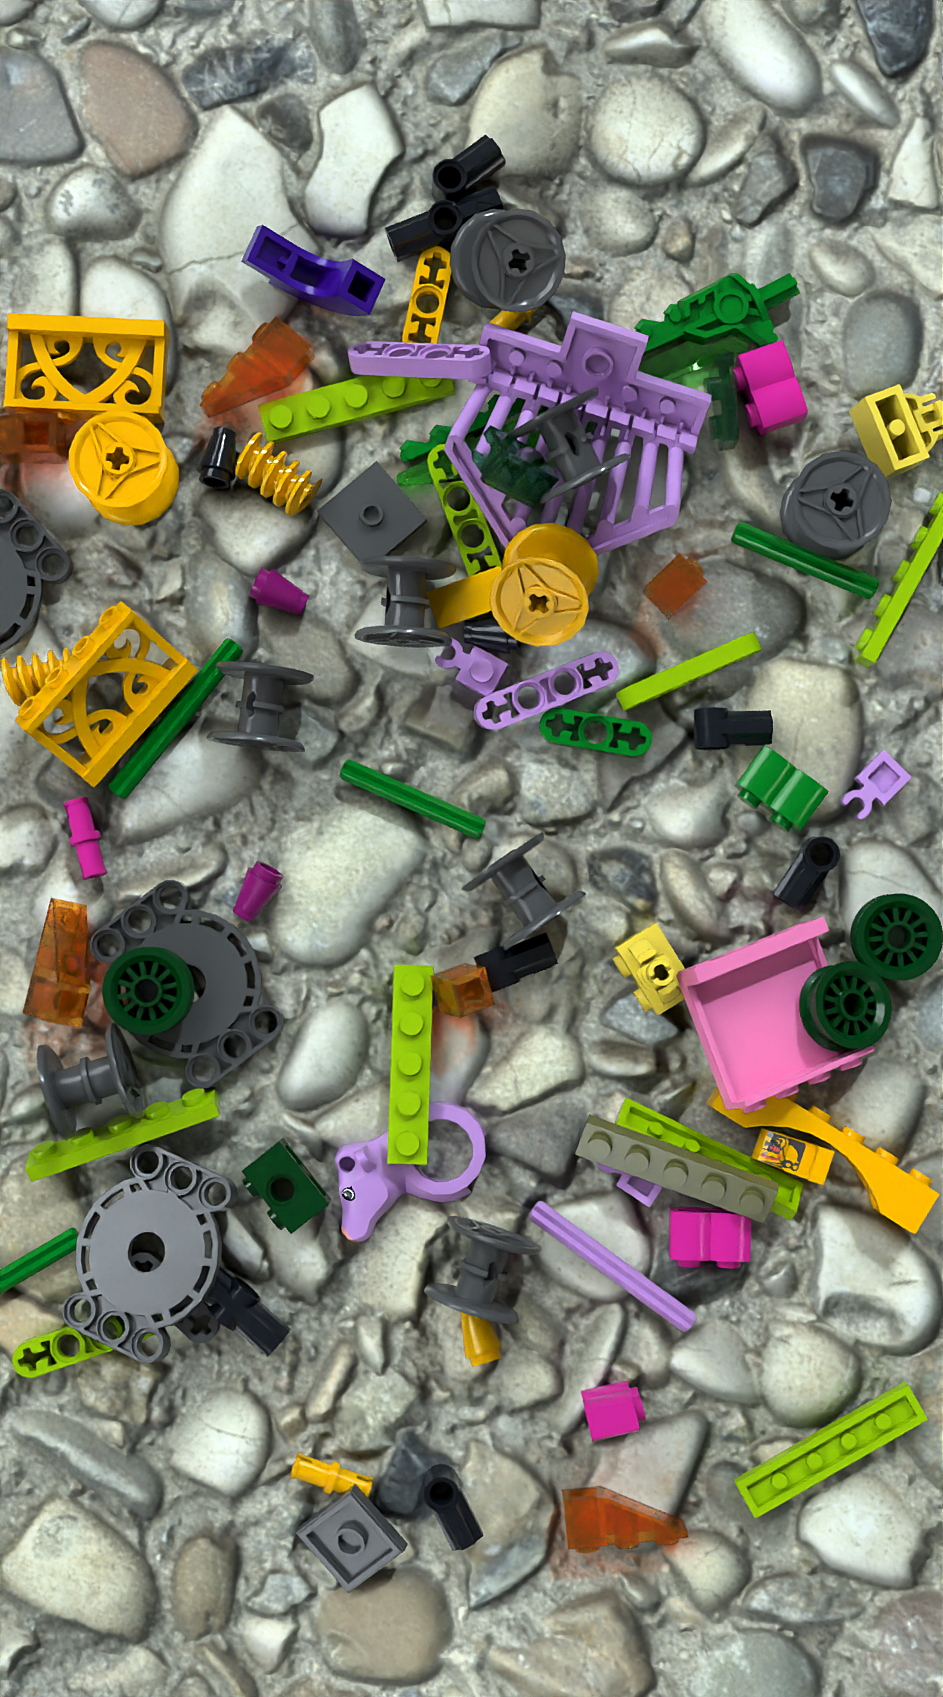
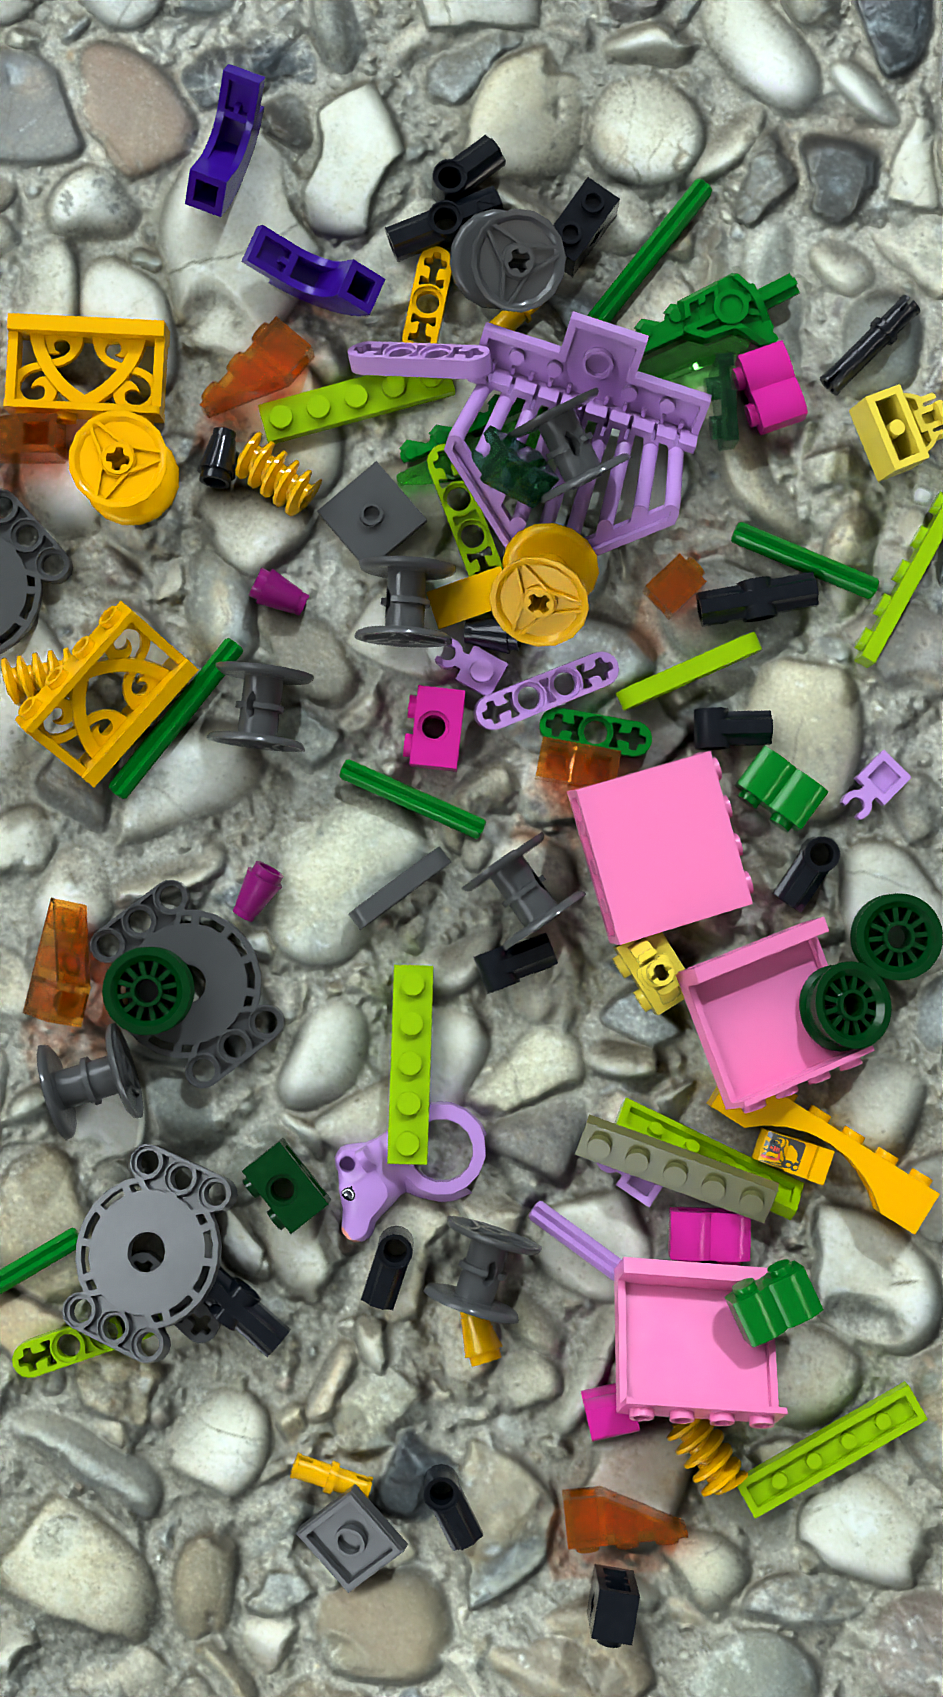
lime plate [25,1087,220,1182] -> none
dark pink pin [63,797,108,880] -> none
clear orange brick [430,963,495,1018] -> none
dark grey piece [780,450,892,561] -> none
none -> dark purple arch [185,64,265,217]
none -> dark grey beam [348,846,451,930]
none -> black piece [361,1226,414,1311]
none -> dark pink brick [403,685,466,772]
none -> clear orange brick [534,737,621,787]
none -> black brick [553,177,620,278]
none -> bright pink panel [567,751,754,945]
none -> green axle [587,178,712,323]
none -> black brick [587,1564,640,1648]
none -> bright pink panel [614,1257,788,1429]
none -> yellow piece [666,1418,748,1497]
none -> black piece [696,572,819,627]
none -> green brick [724,1259,824,1347]
none -> black pin [820,294,921,396]

